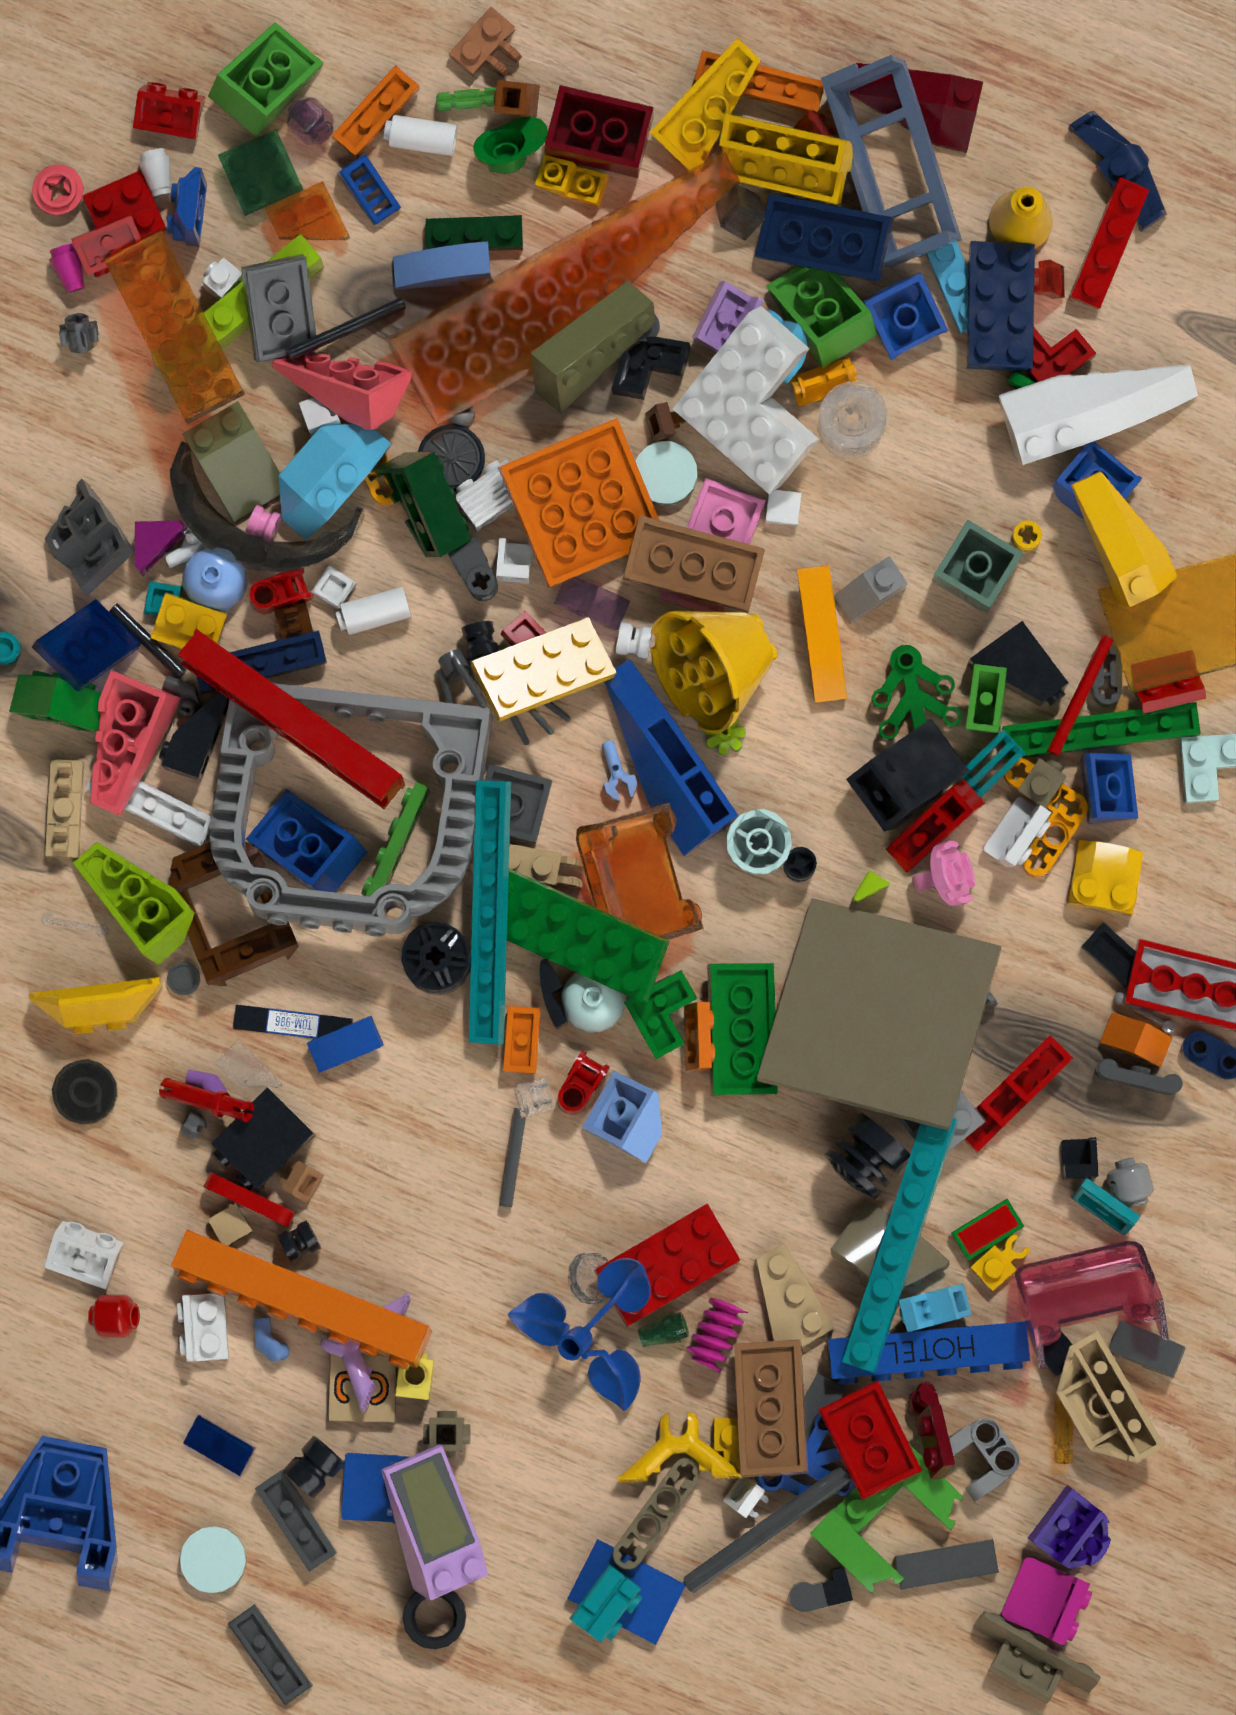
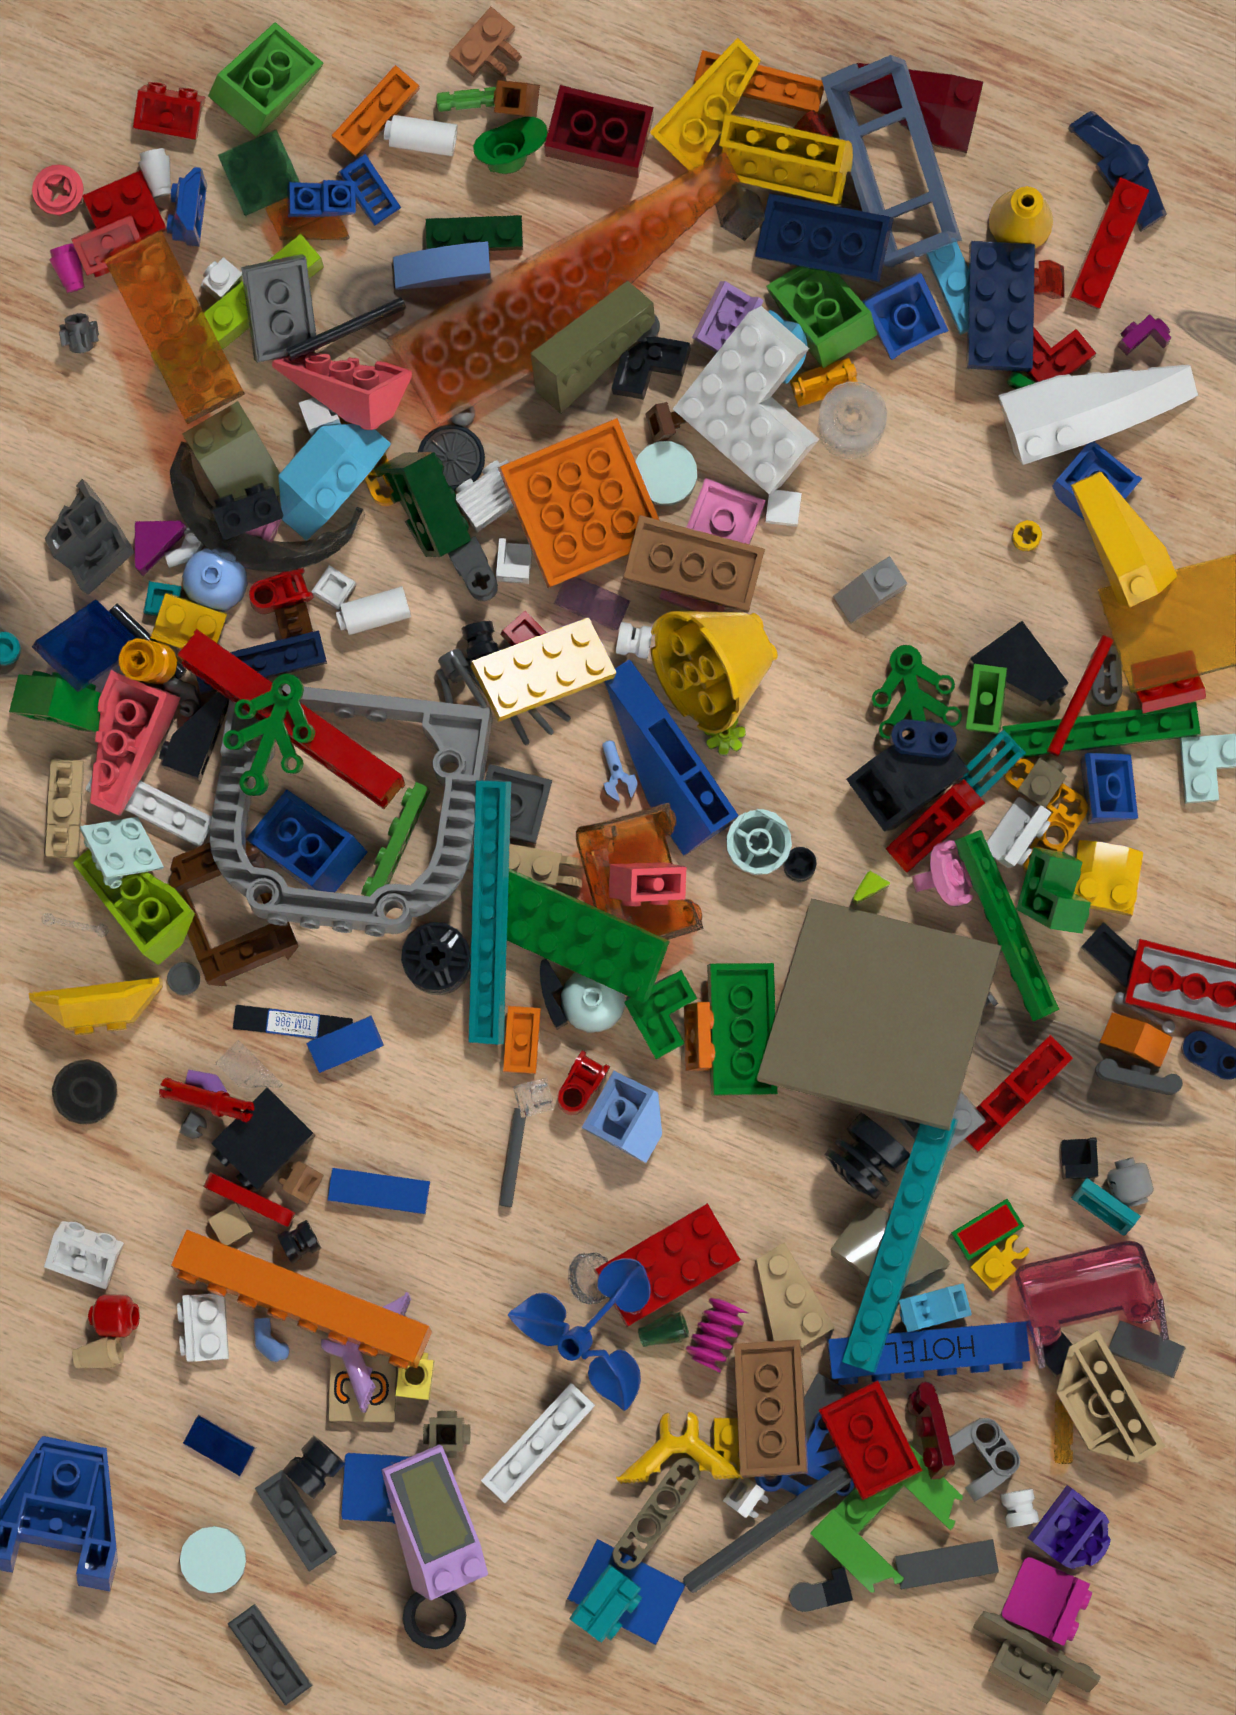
head [286,97,334,145] -> none
yellow slope [535,155,609,208] -> none
light orange slope [797,564,847,703] -> none
sand green brick [932,520,1023,614] -> none
none -> tan cone [72,1336,124,1369]
none -> light aqua hinge [80,817,164,889]
none -> light orange wheel [119,638,177,685]
none -> black bracket [209,483,284,540]
none -> green plant [223,674,315,796]
none -> blue slope [287,180,356,217]
none -> blue tile [328,1168,430,1214]
none -> white plate [481,1383,595,1503]
none -> coral brick [609,862,687,906]
none -> dark blue plate [890,719,957,758]
none -> green plate [955,830,1060,1021]
none -> white wheel [1000,1489,1039,1528]
none -> green brick [1016,847,1091,934]
none -> magenta bracket [1118,314,1171,356]

